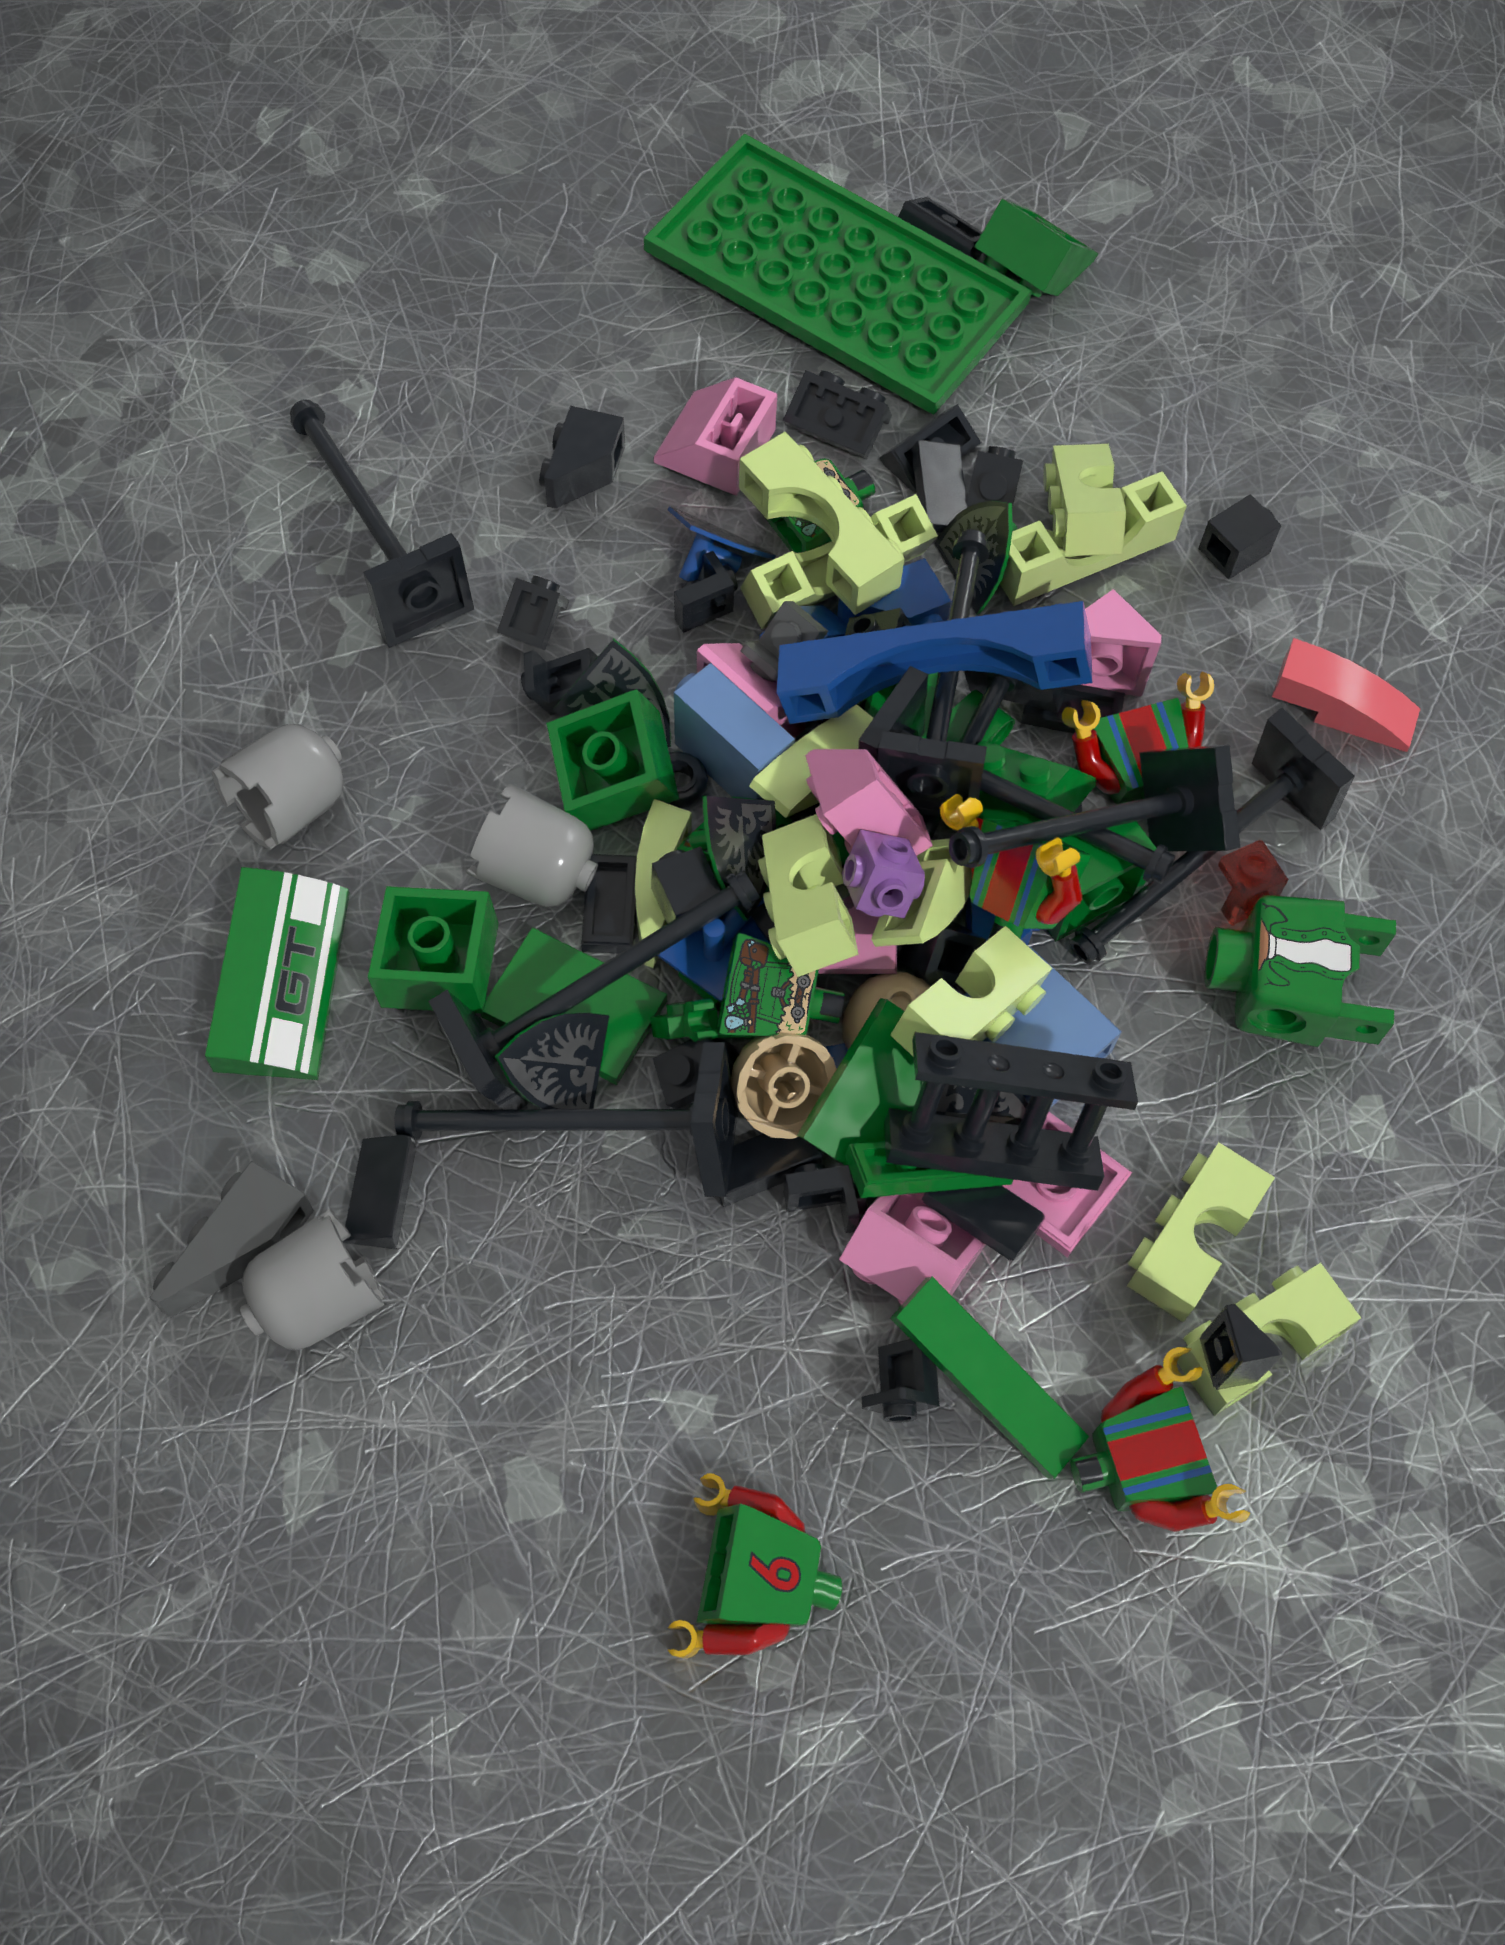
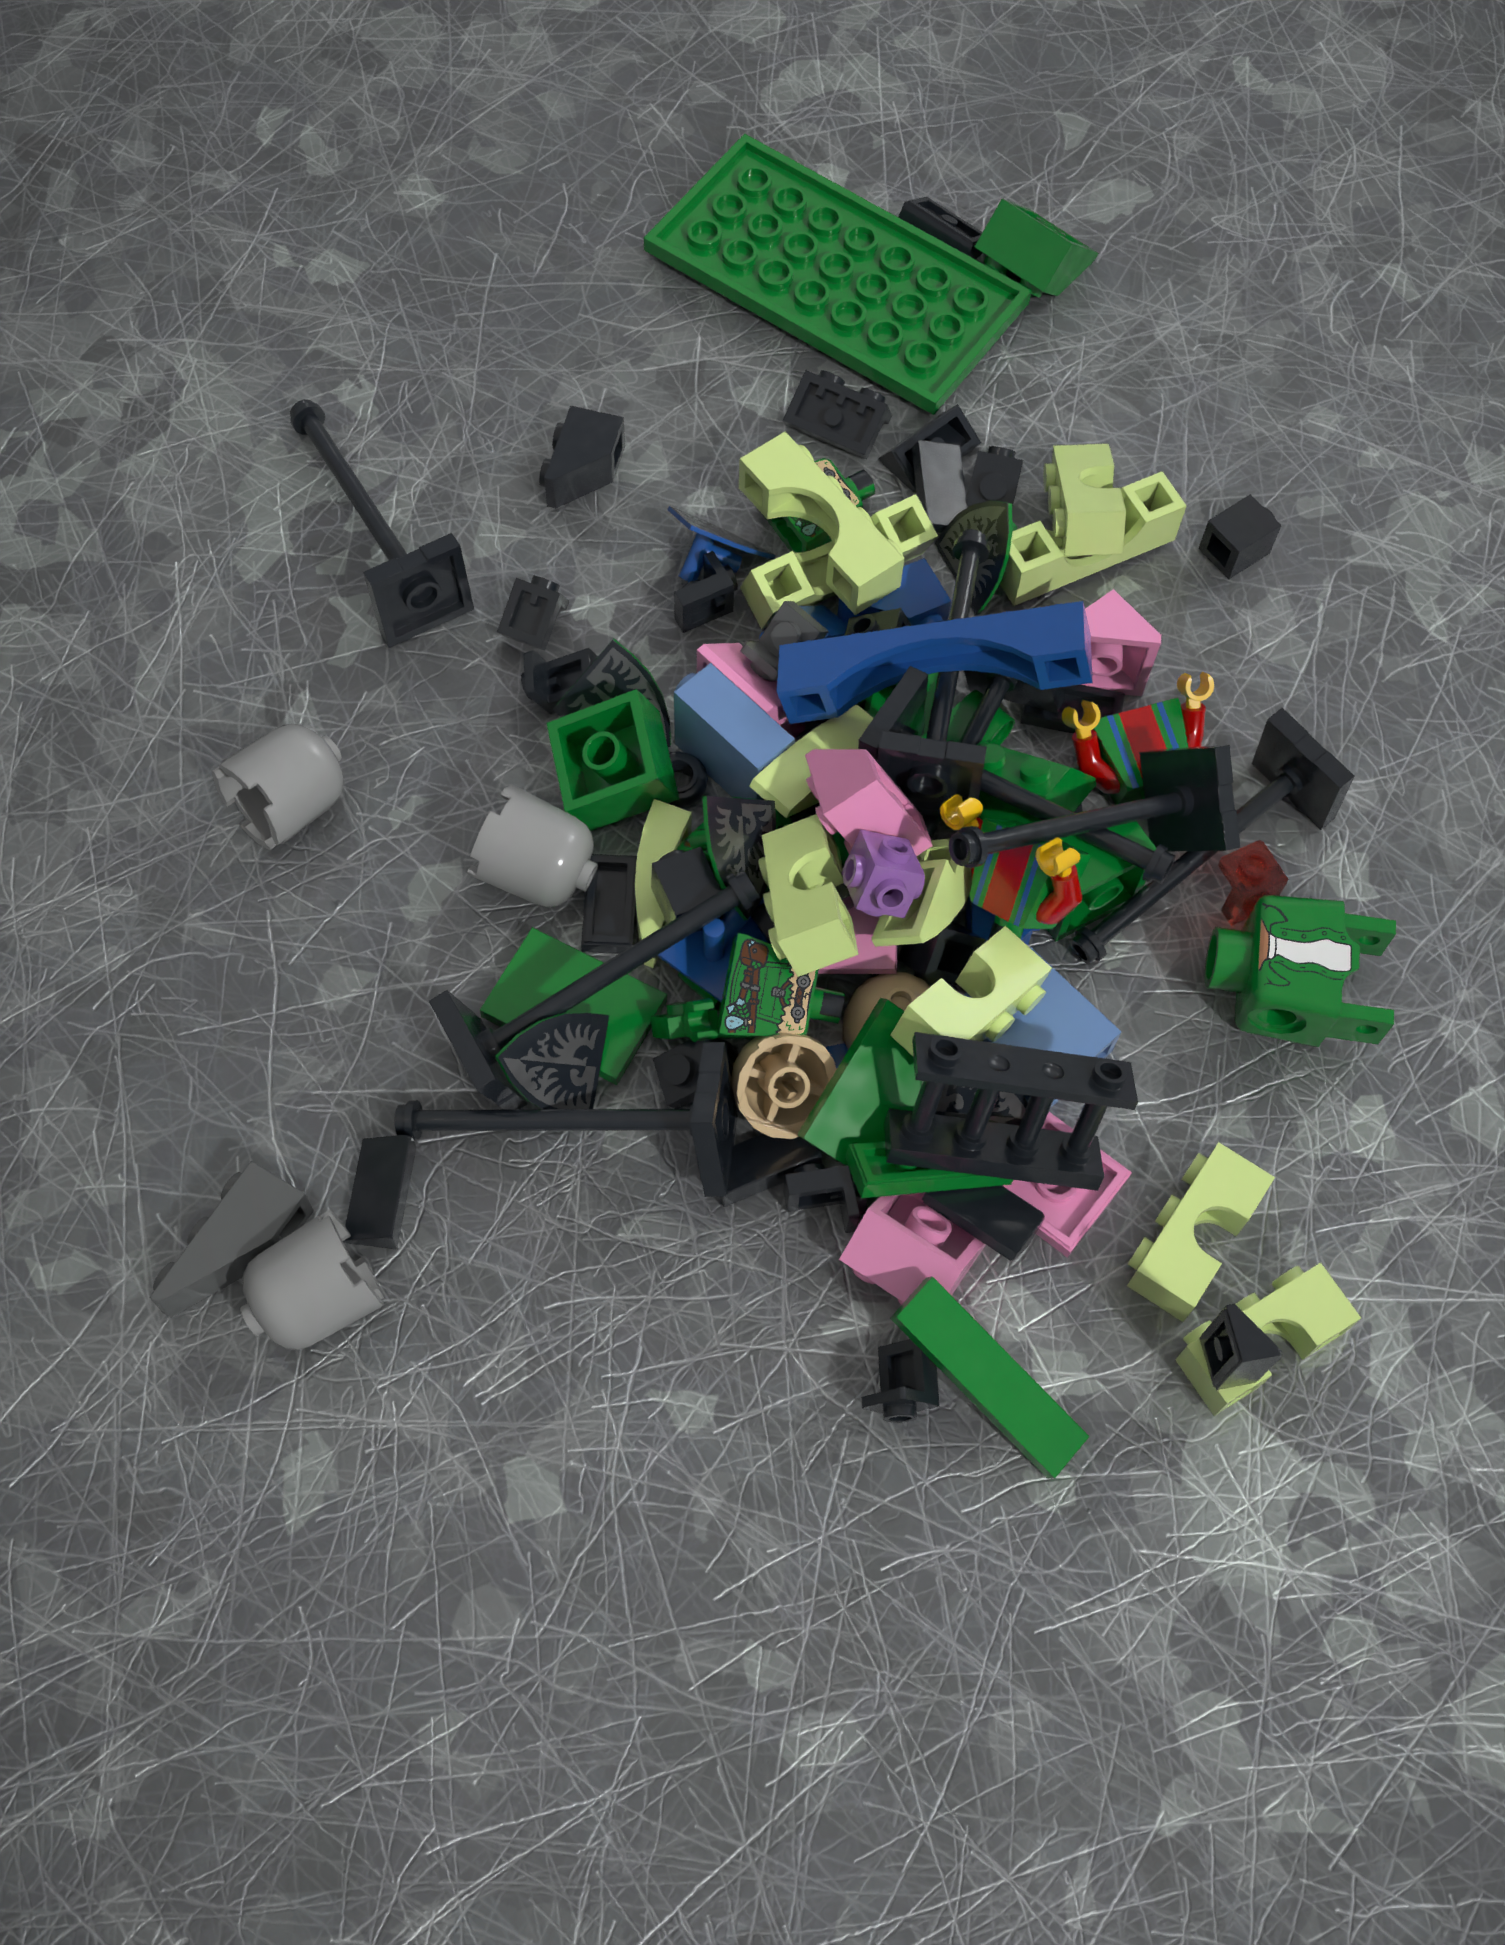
green slope [205,867,350,1080] -> none
green brick [368,886,499,1013] -> none
bright pink slope [654,377,777,496] -> none
green torso [667,1473,842,1659] -> none
torso [1070,1347,1250,1532] -> none
coral slope [1272,638,1420,752] -> none

